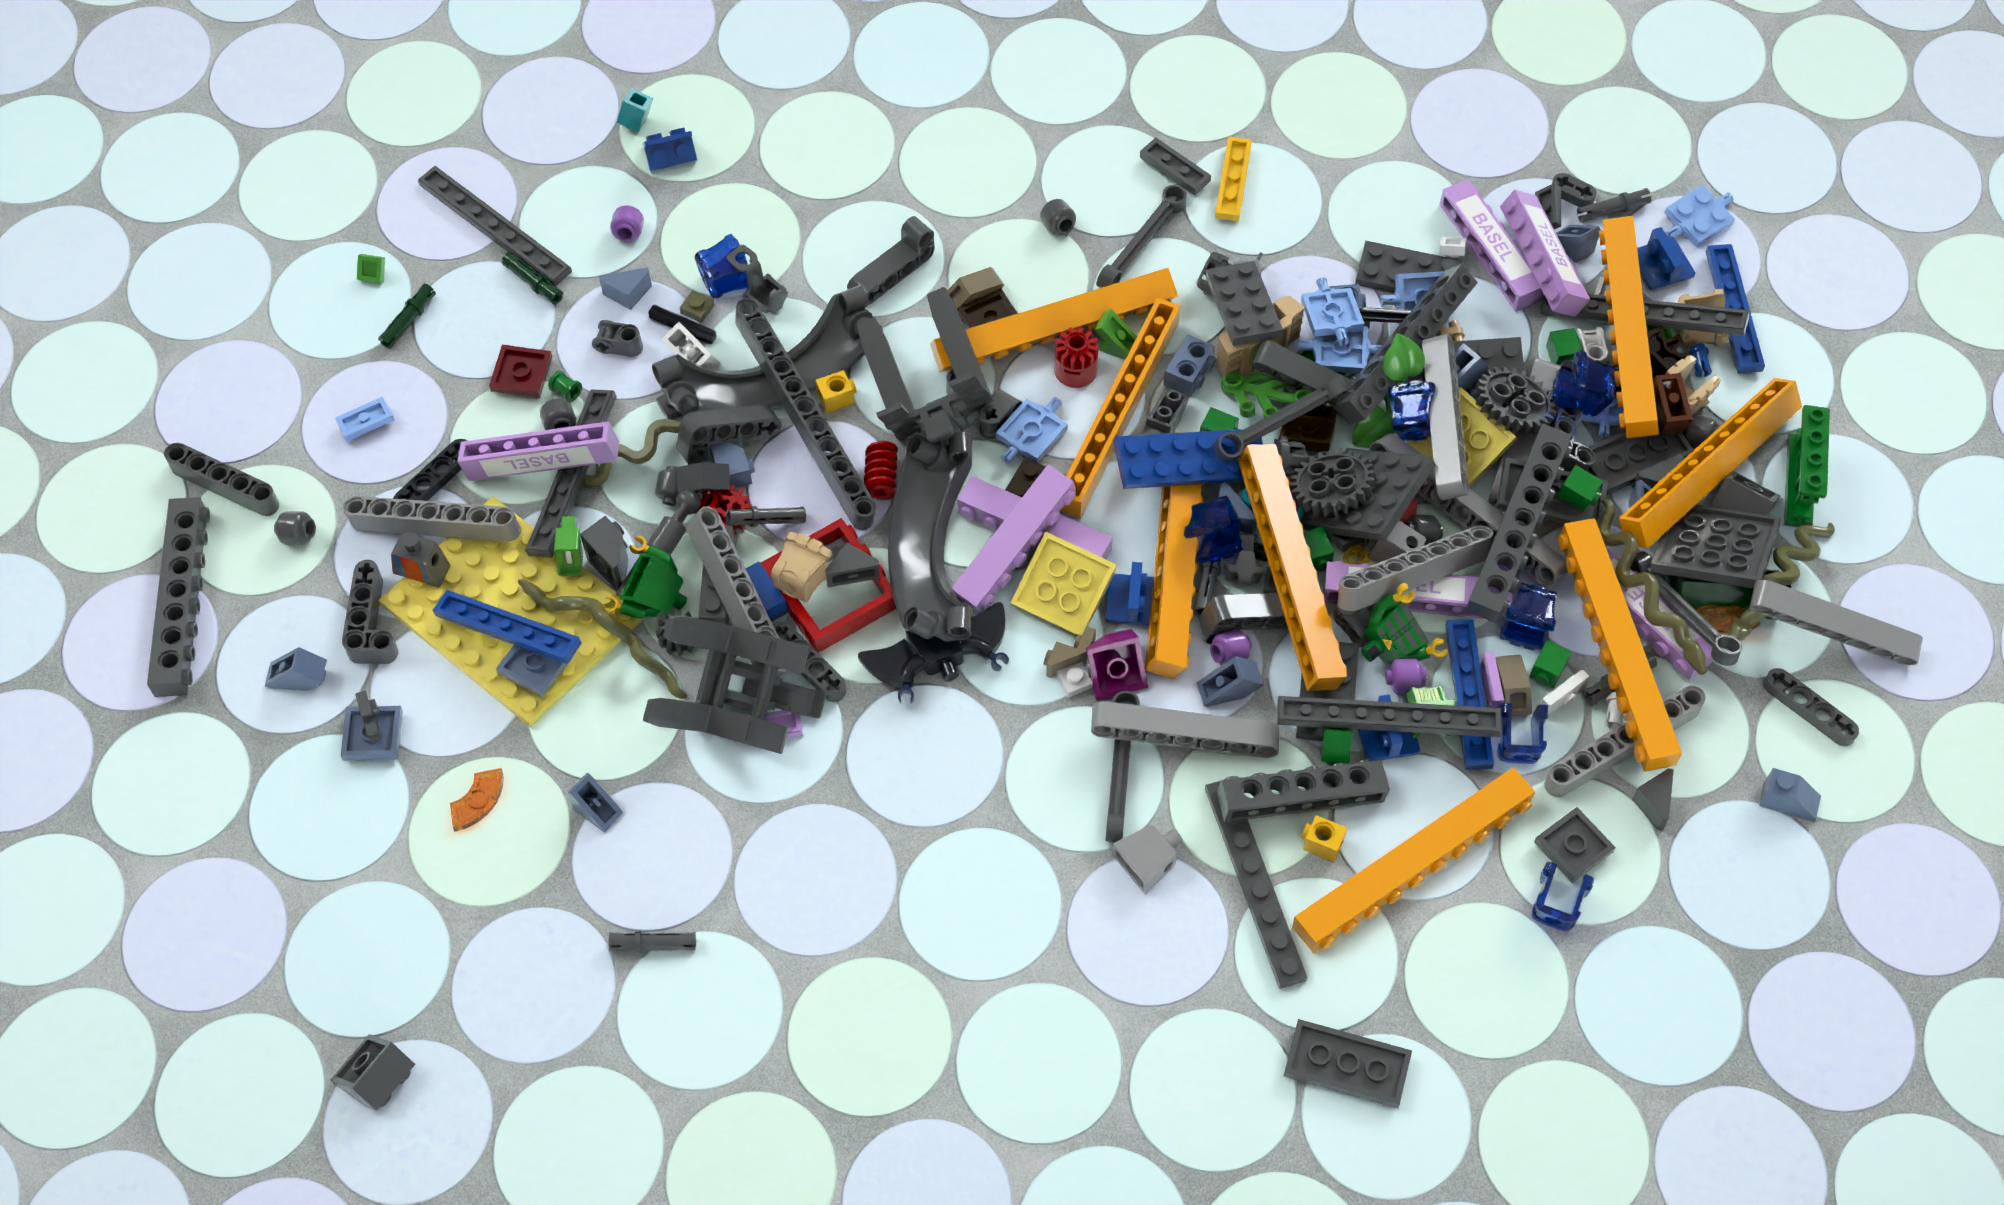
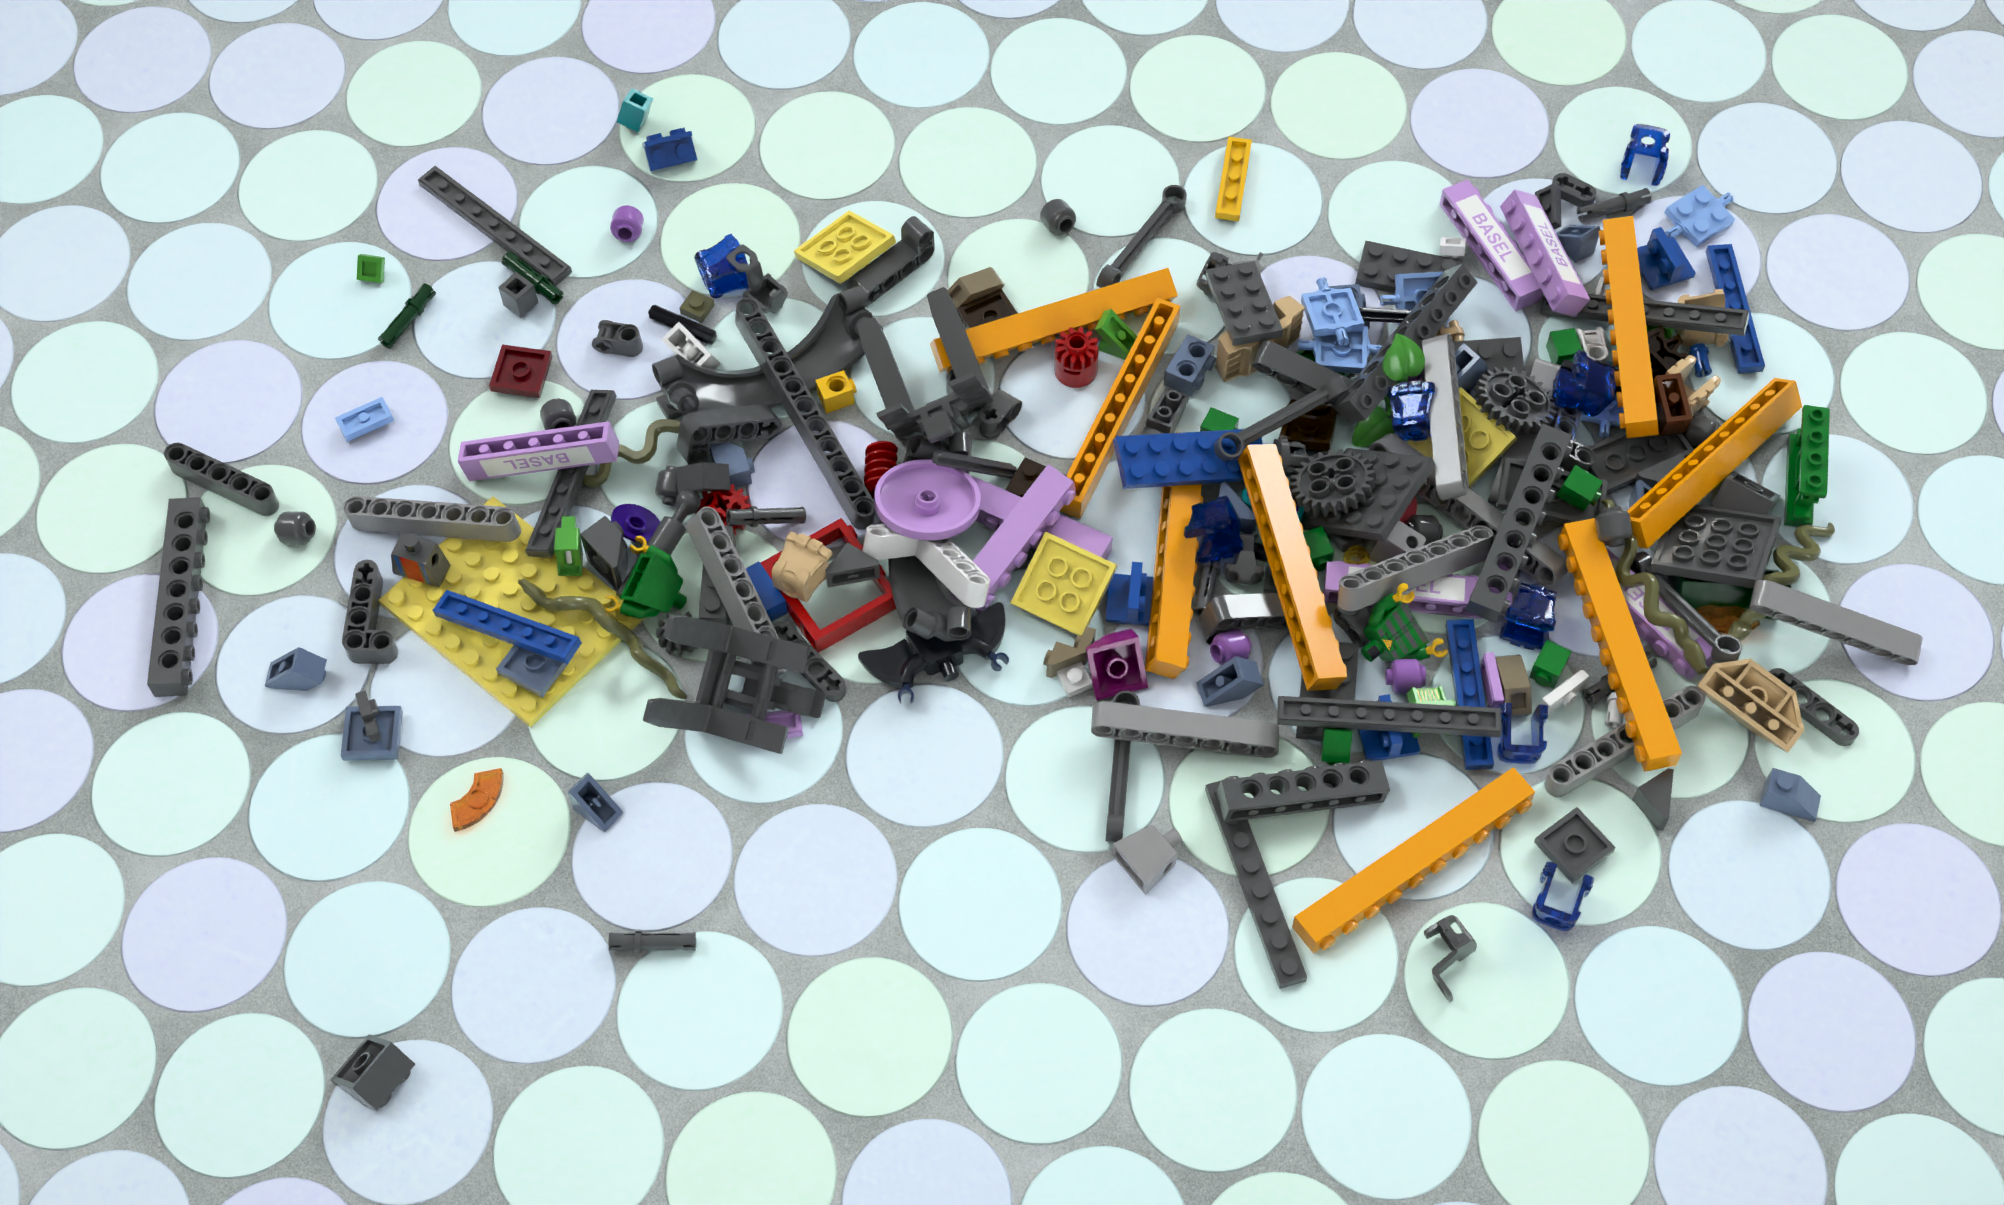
black beam [393,439,468,501] -> none
green bush [548,370,582,402] -> none
sand blue slope [599,267,652,310] -> none
light blue plate [996,397,1068,464] -> none
dark grey plate [1140,137,1211,195] -> none
bright green plant [1221,372,1313,418] -> none
dark grey plate [1283,1019,1412,1108] -> none
yellow brick [1301,815,1347,863] -> none
none -> dark grey brick [498,272,539,318]
none -> dark purple dish [611,504,660,543]
none -> light yellow plate [794,210,897,284]
none -> white beam [862,524,990,608]
none -> lavender dish [874,459,981,541]
none -> dark grey axle [932,450,1017,479]
none -> dark grey piece [1424,915,1477,1003]
none -> dark grey head [1595,506,1633,547]
none -> clear blue piece [1620,124,1670,186]
none -> tan wedge [1697,659,1805,752]

